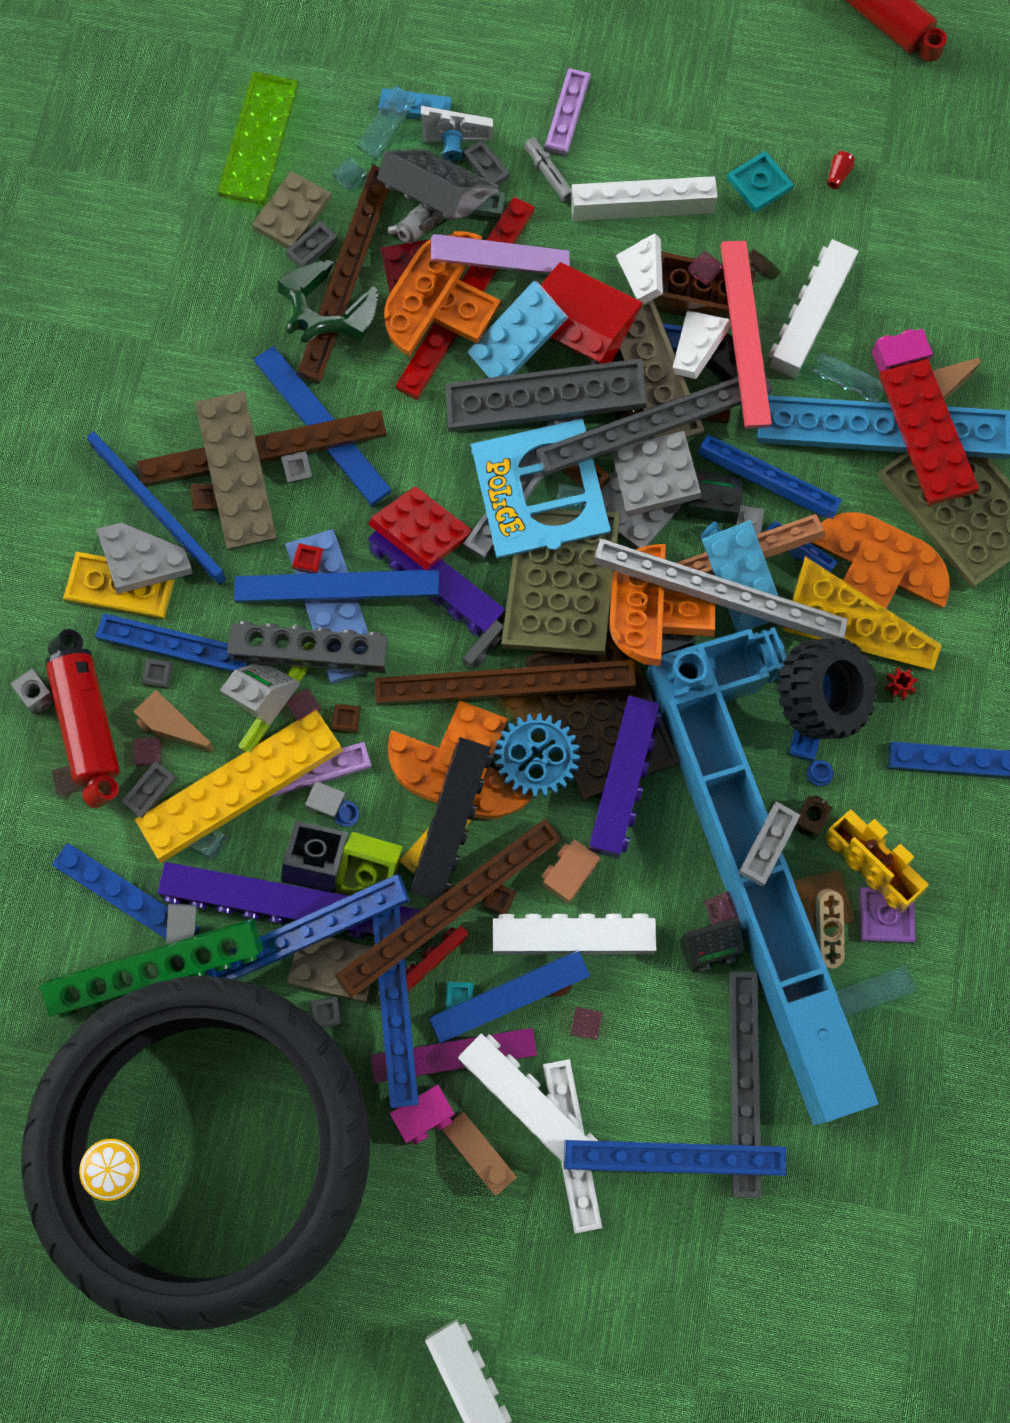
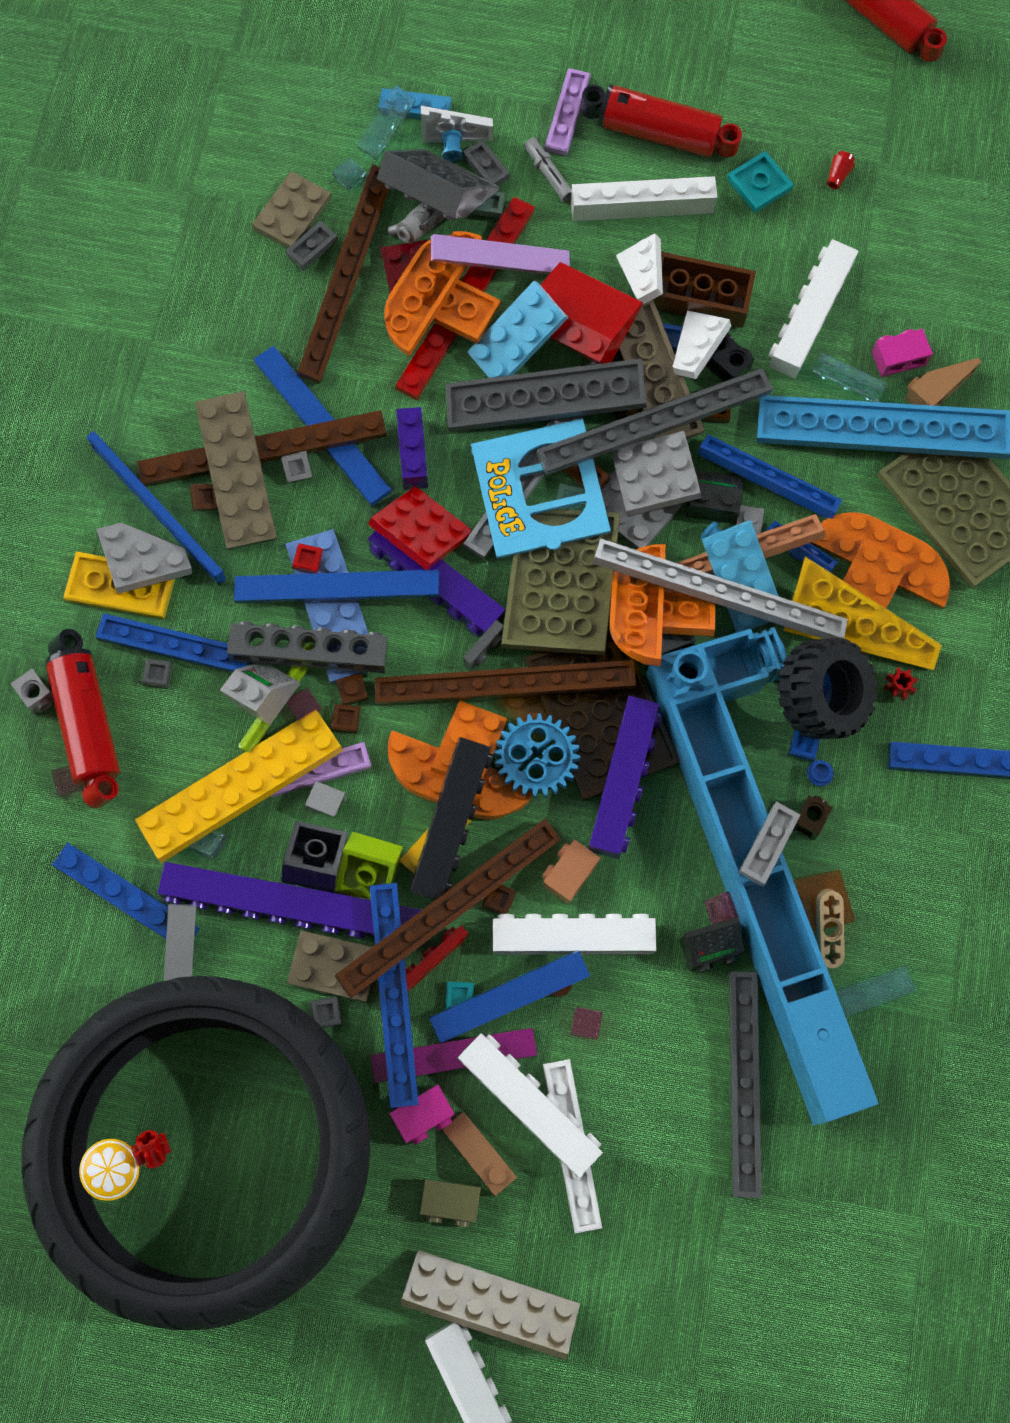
green brick [39,918,264,1018] -> none
dark grey plate [121,761,177,818] -> none
medium nougat slope [133,690,214,753] -> none
clear pink tile [133,737,162,767] -> none
blue plate [207,875,410,980] -> none
clear neon green plate [217,71,299,206] -> none
dark green piece [278,260,378,343] -> none
blue plate [333,801,359,827] -> none
blue tile [564,1140,786,1176] -> none
clear pink tile [688,251,723,286] -> none
coral tile [720,241,771,429] -> none
dark brown plate [748,248,781,279] -> none
yellow piece [825,809,929,913] -> none
medium lavender tile [859,887,916,943] -> none
red plate [879,359,979,506] -> none
none -> red gear [131,1130,171,1169]
none -> reddish brown plate [336,673,368,705]
none -> dark purple brick [396,407,428,490]
none -> plate [400,1250,580,1360]
none -> olive hinge [420,1179,481,1227]
none -> red piece [580,84,742,158]

